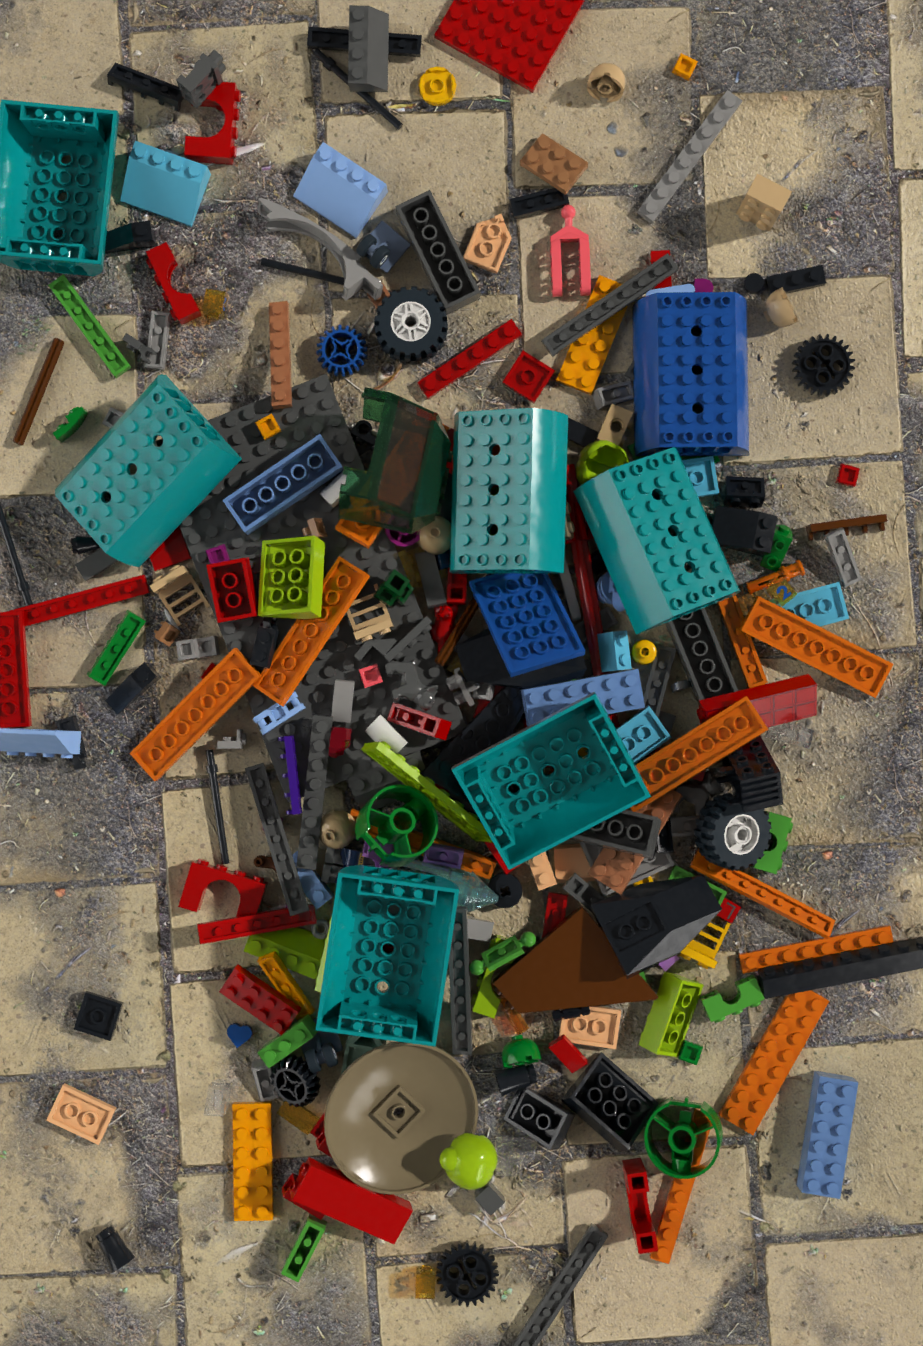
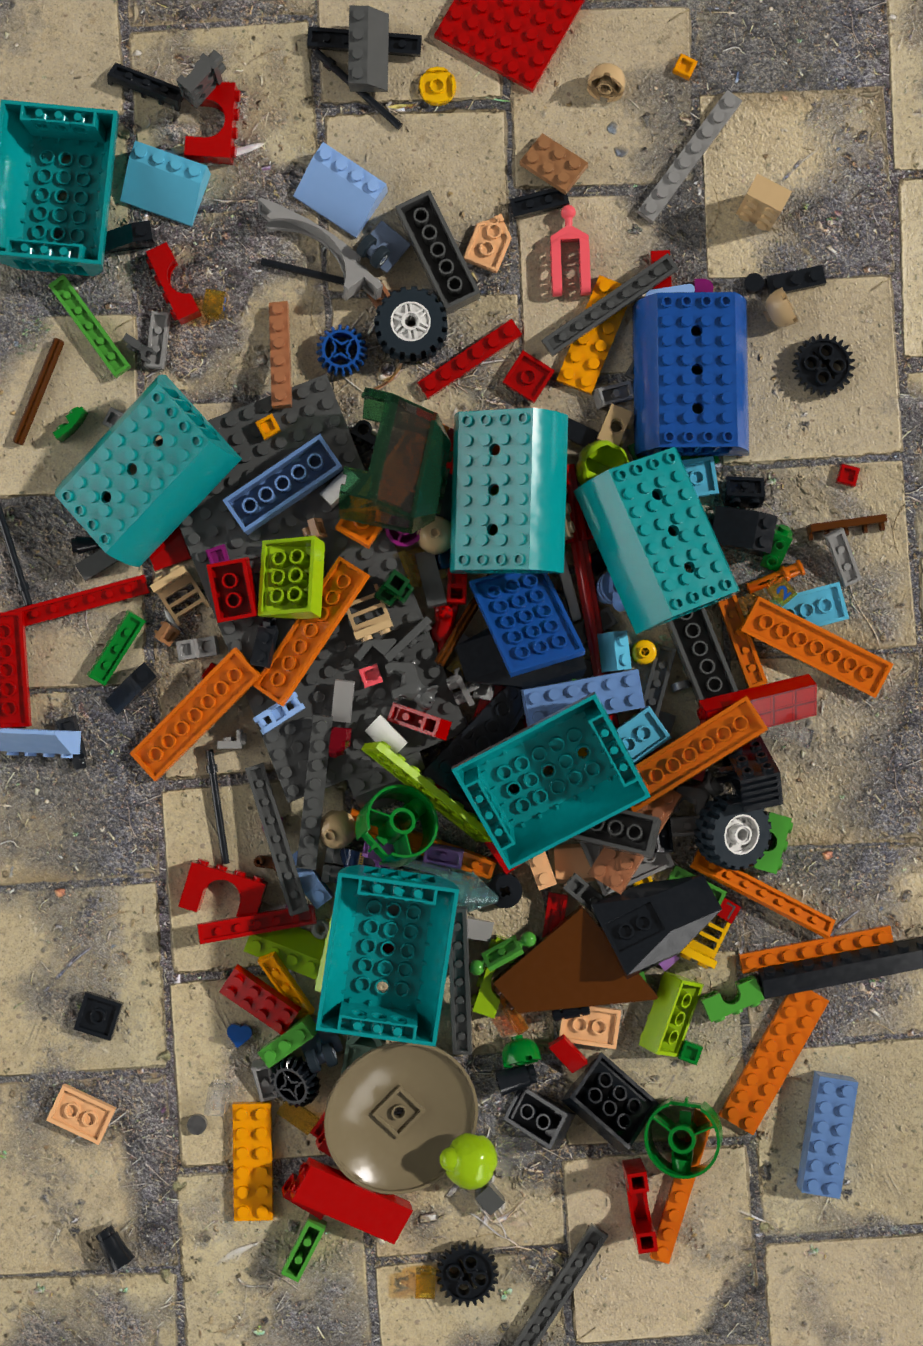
dark purple hinge [278,735,302,815] -> none
none -> flat silver tile [187,1114,207,1135]

